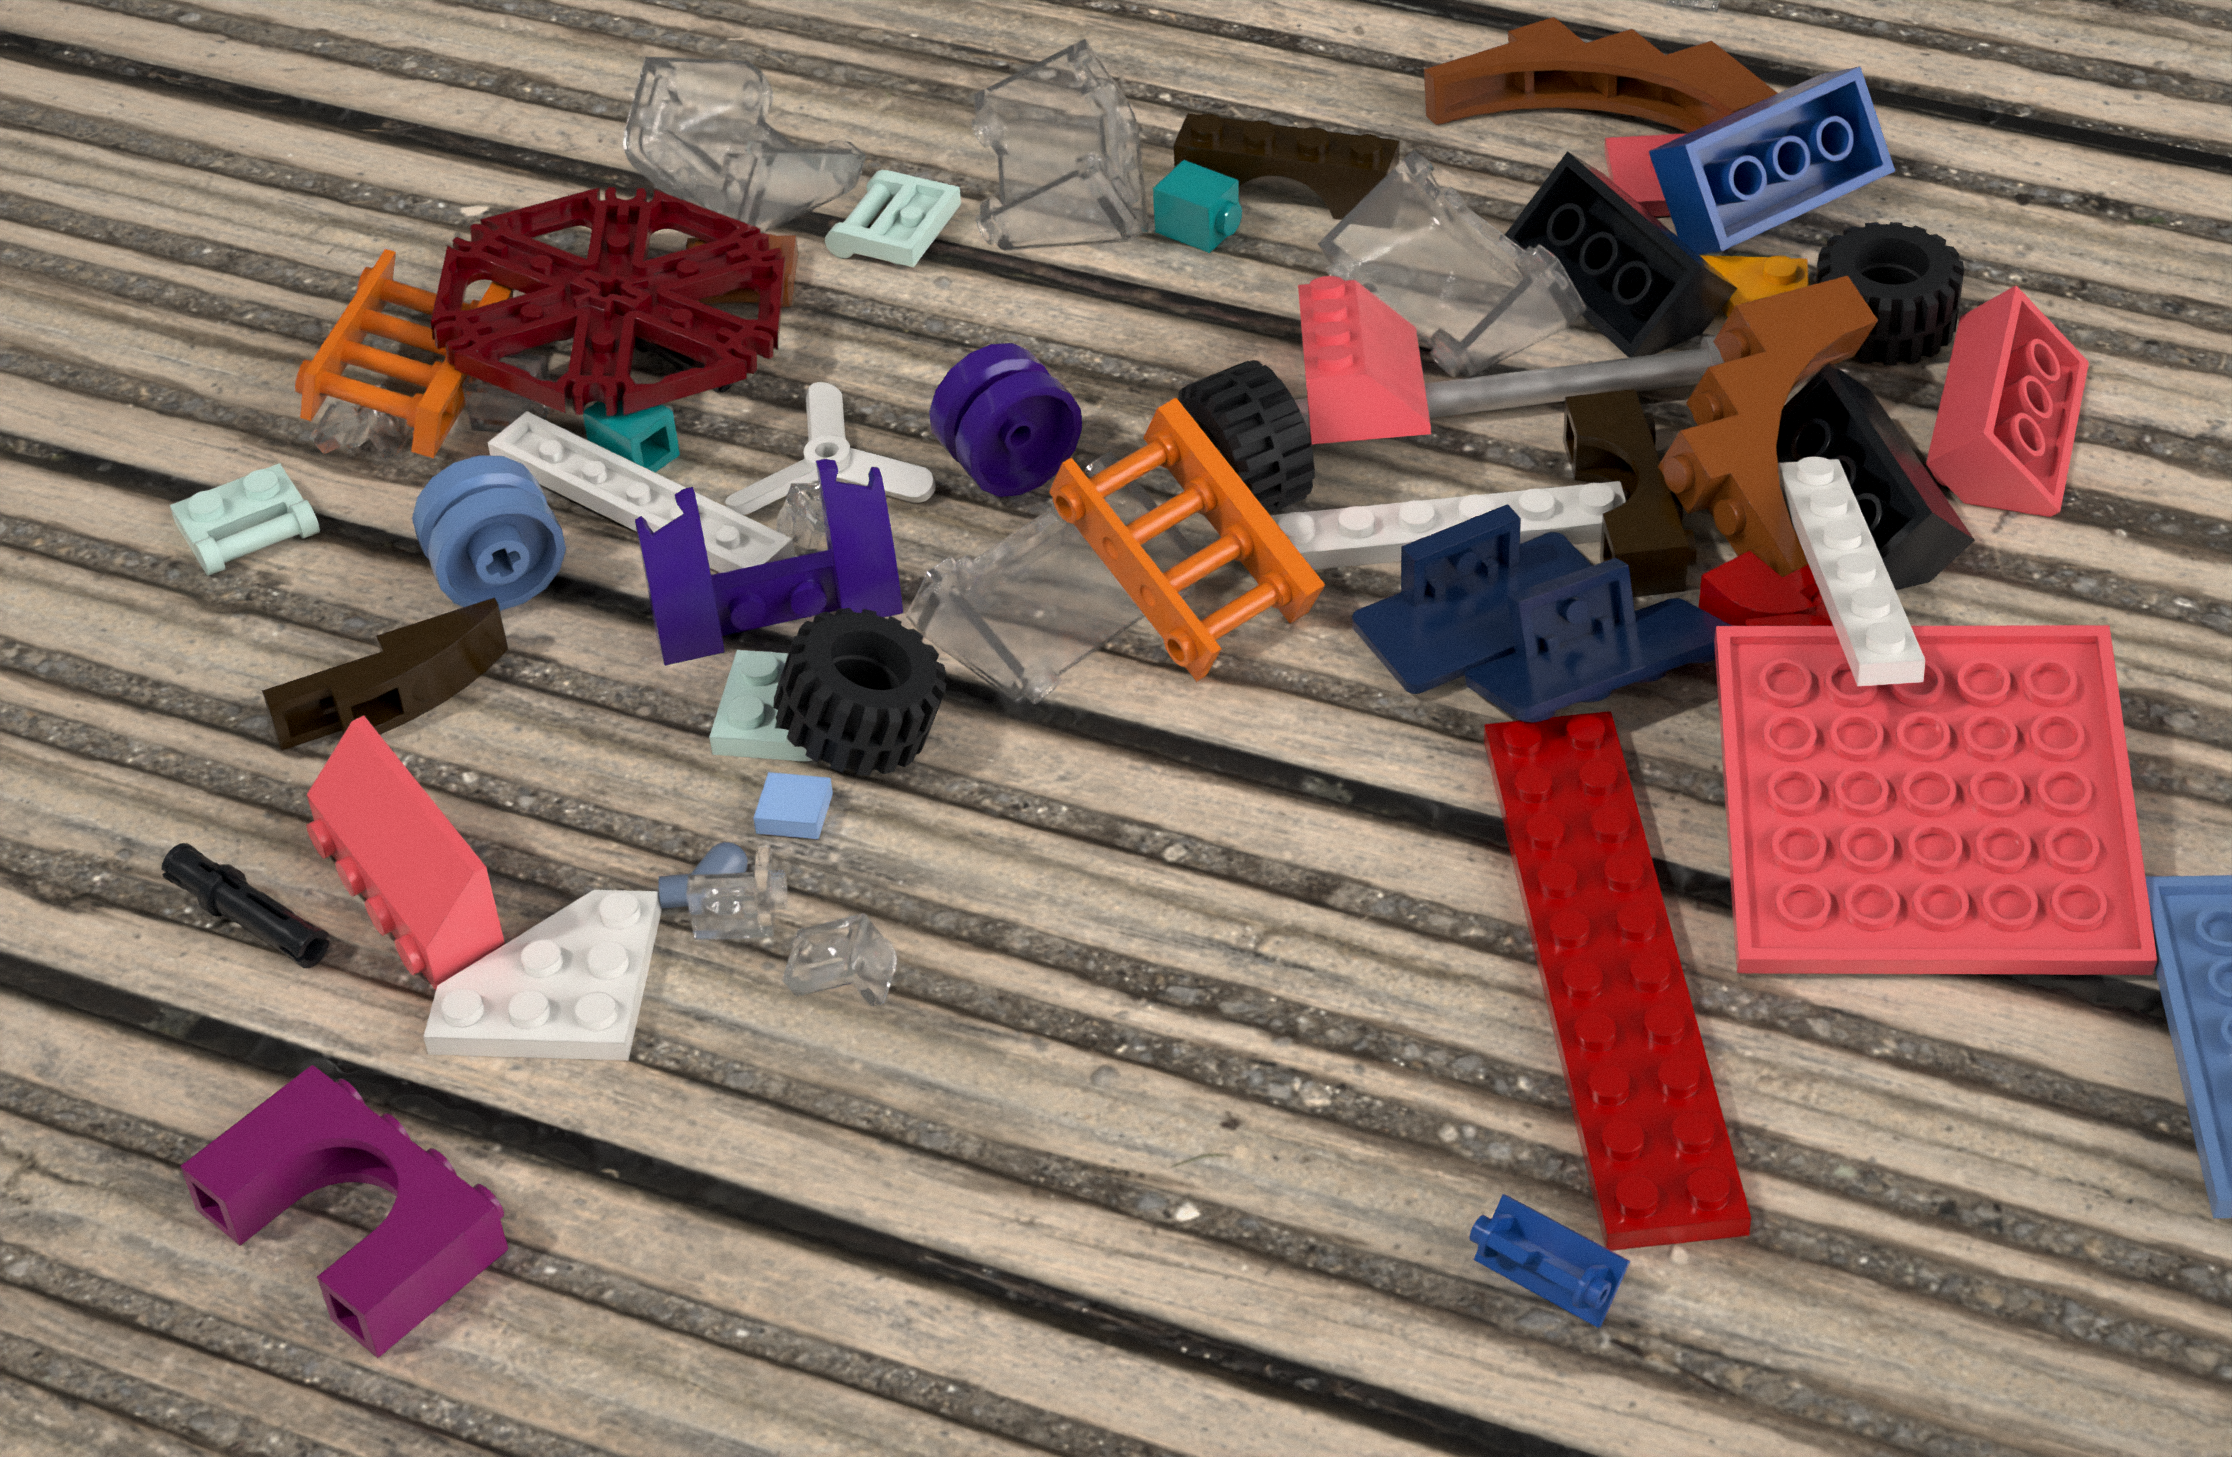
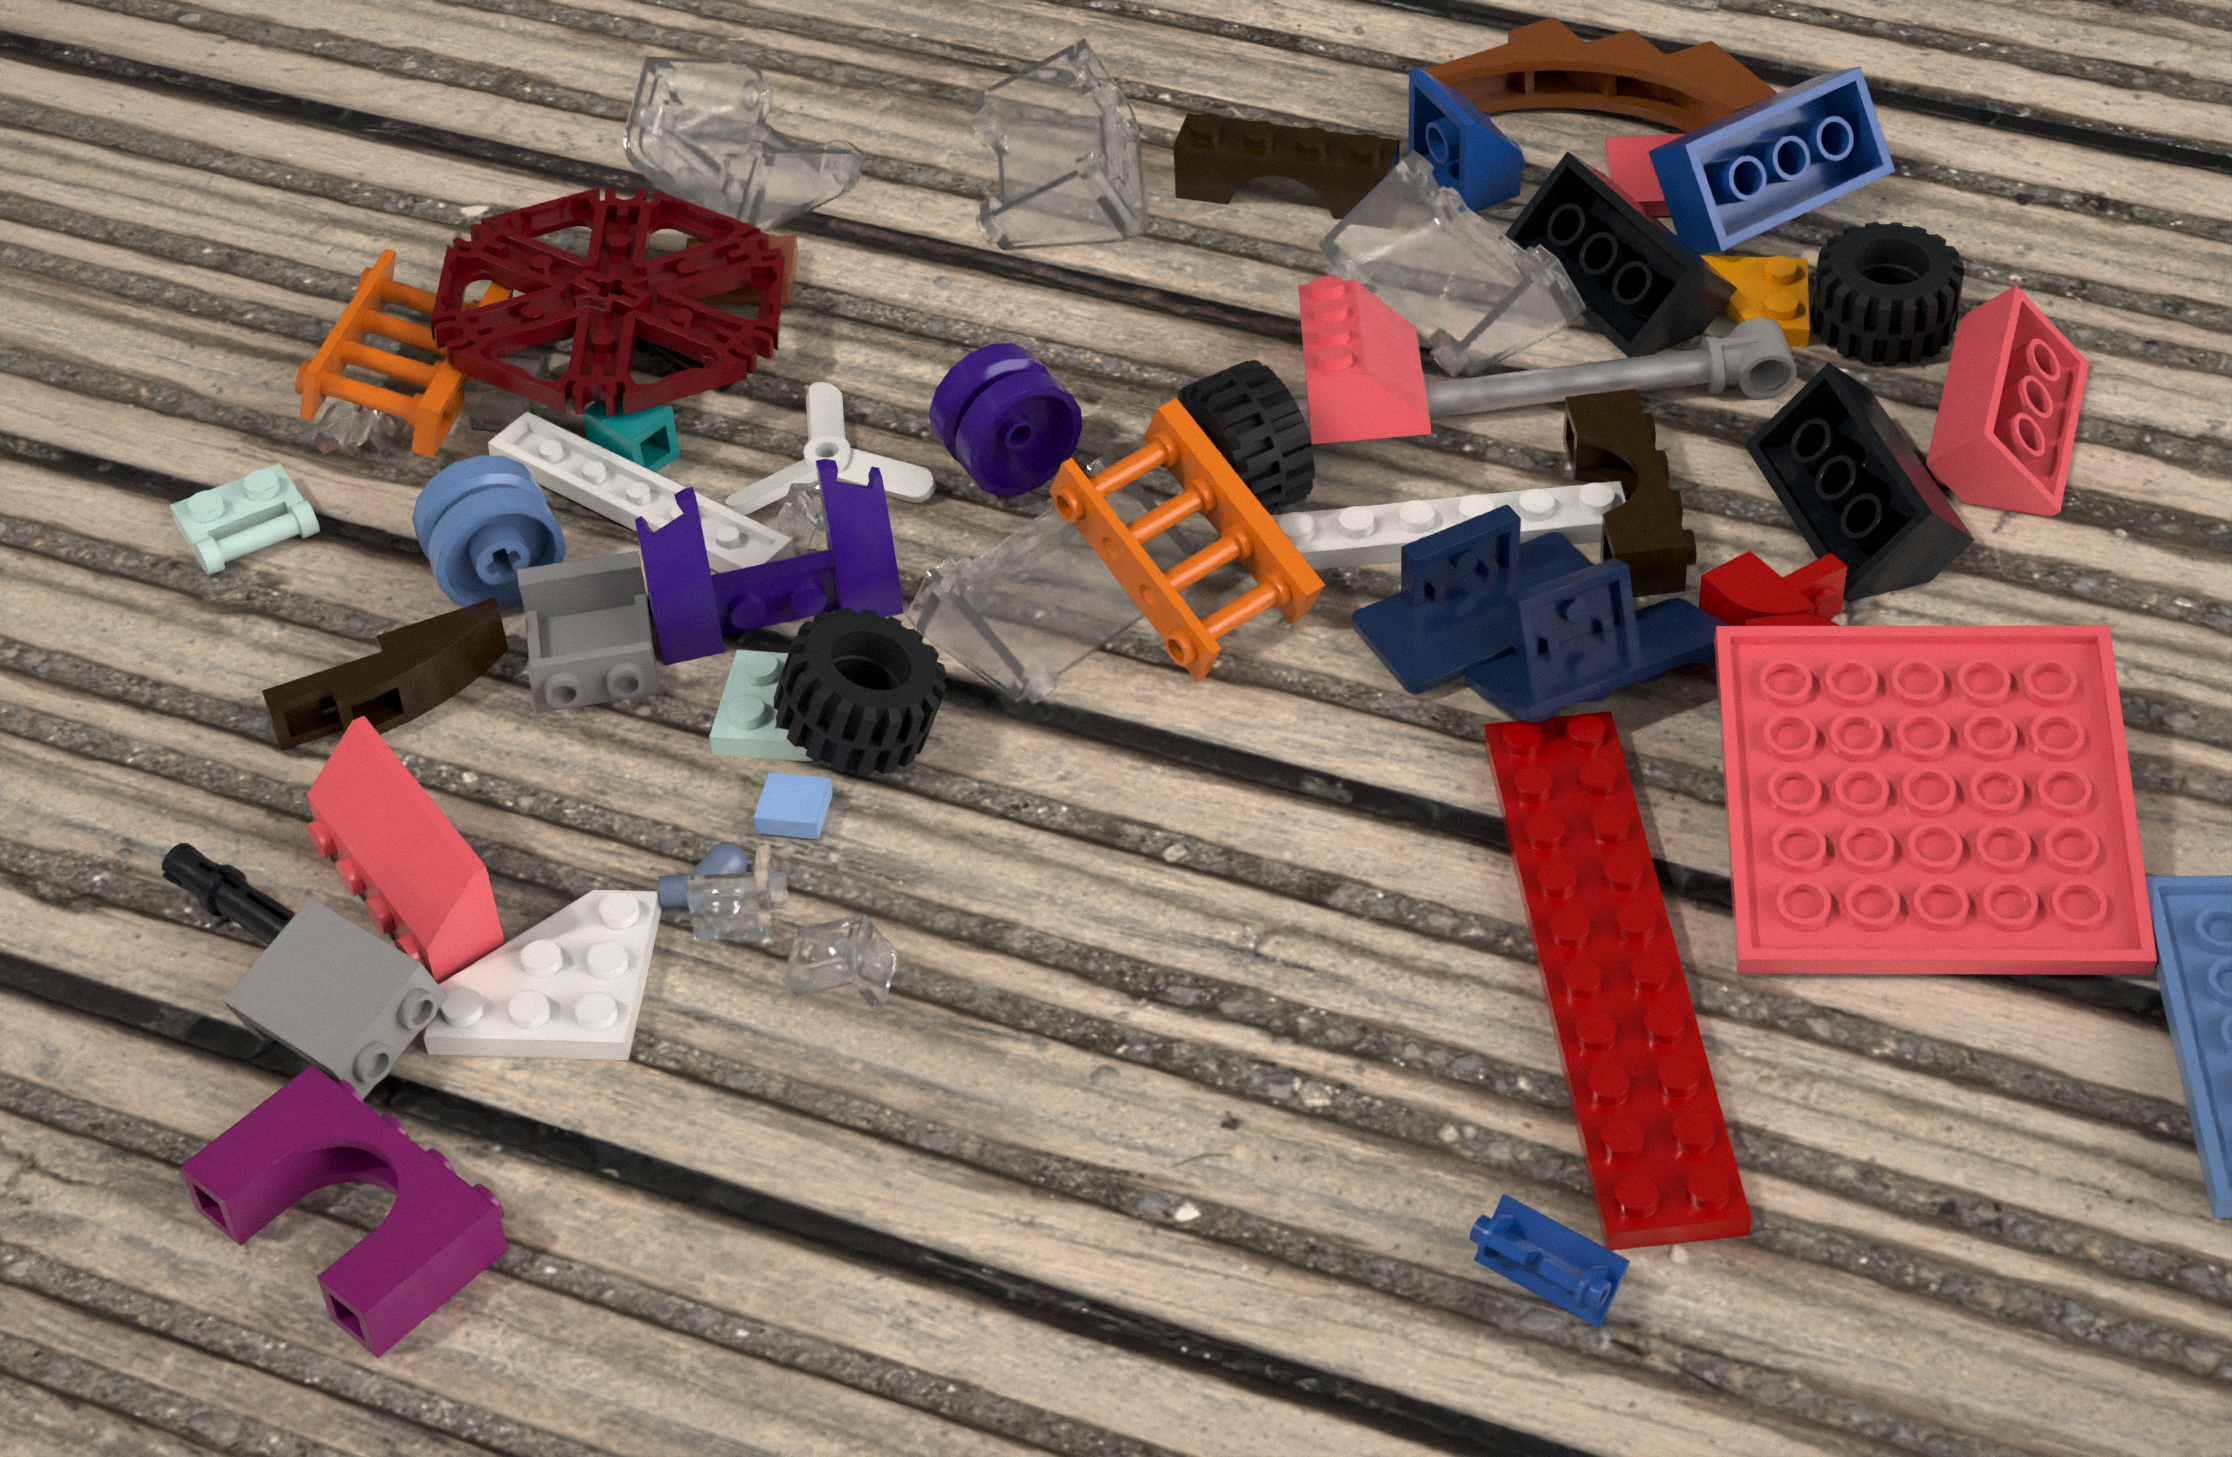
light aqua plate [825,170,961,267] -> none
teal brick [1153,160,1242,253] -> none
dark orange arch [1658,276,1878,577] -> none
white plate [1778,457,1926,686] -> none
none -> light grey panel [222,897,446,1099]
none -> light grey panel [517,551,660,713]
none -> blue slope [1408,67,1524,216]

